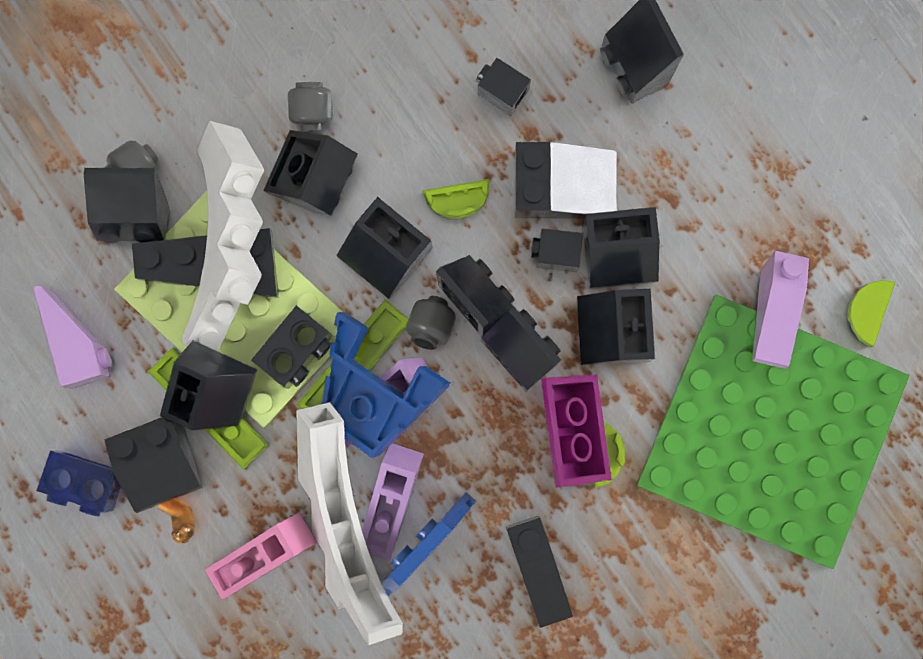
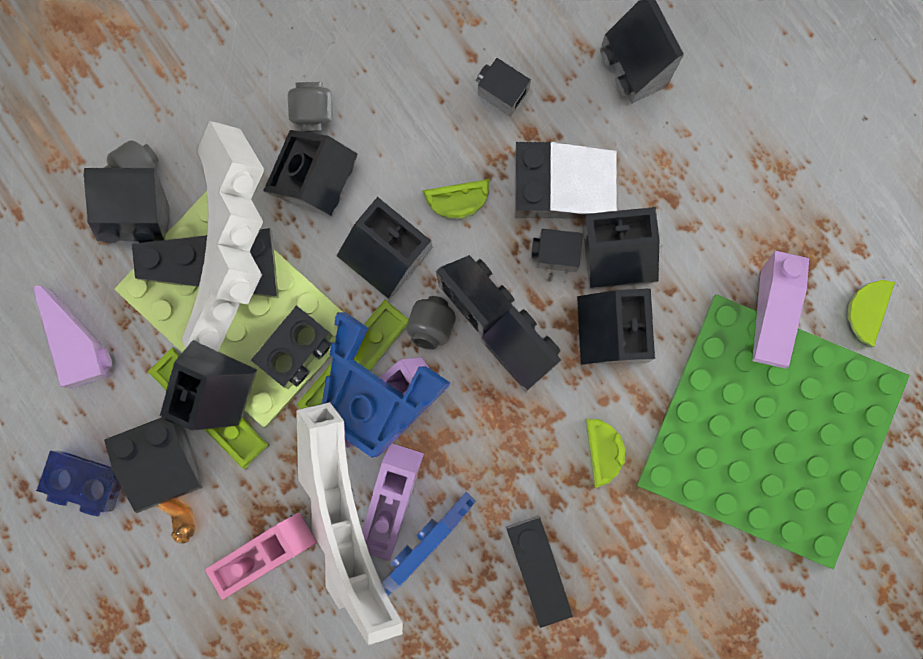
magenta slope [541,374,612,488] -> none

